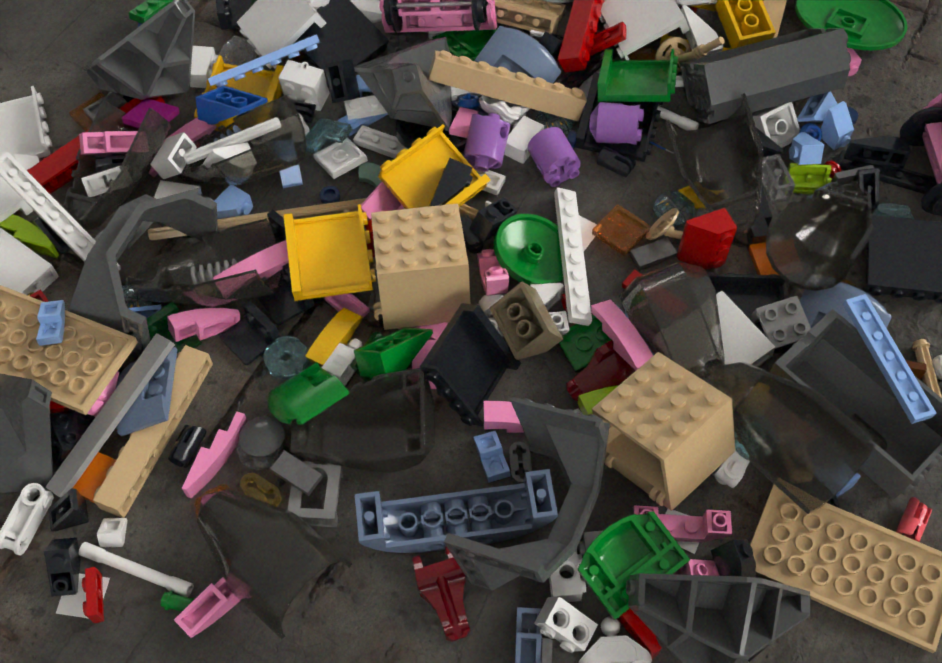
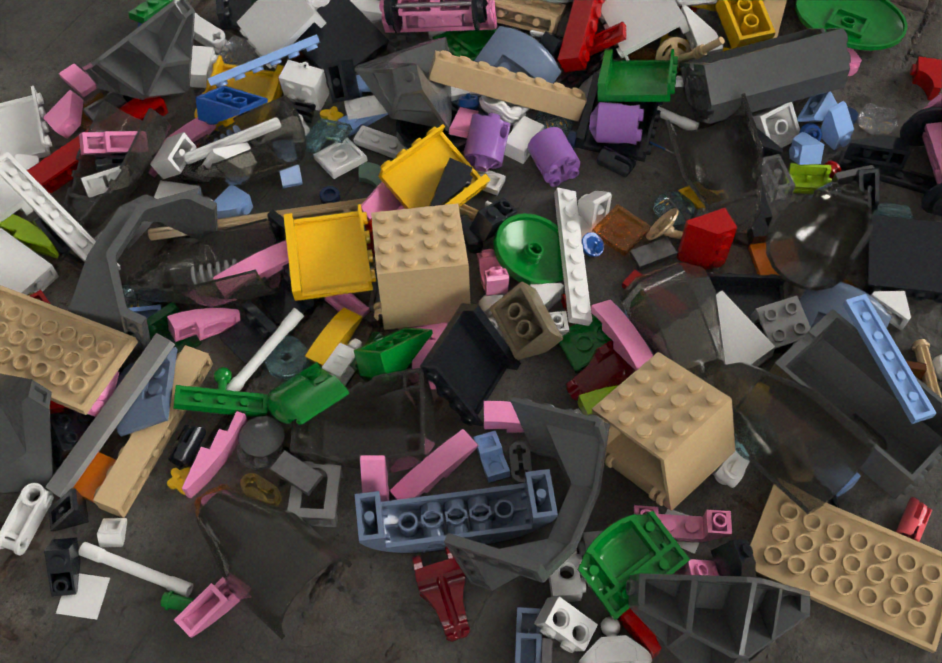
light blue slope [36,300,65,346] -> none
red plate [82,567,104,623] -> none
magenta tile [122,98,180,133] -> none
none -> bright pink slope [43,90,84,139]
none -> bright pink tile [59,64,97,98]
none -> yellow piece [167,467,191,495]
none -> green plate [173,367,268,417]
none -> white piece [193,13,229,54]
none -> white piece [227,308,304,391]
none -> yellow piece [320,106,343,129]
none -> bright pink slope [360,455,389,502]
none -> bright pink slope [390,429,479,500]
none -> white slope [578,191,612,228]
none -> blue hat [582,232,604,257]
none -> clear dish [858,103,898,135]
none -> white slope [871,291,911,331]
none -> red arch [910,56,942,101]

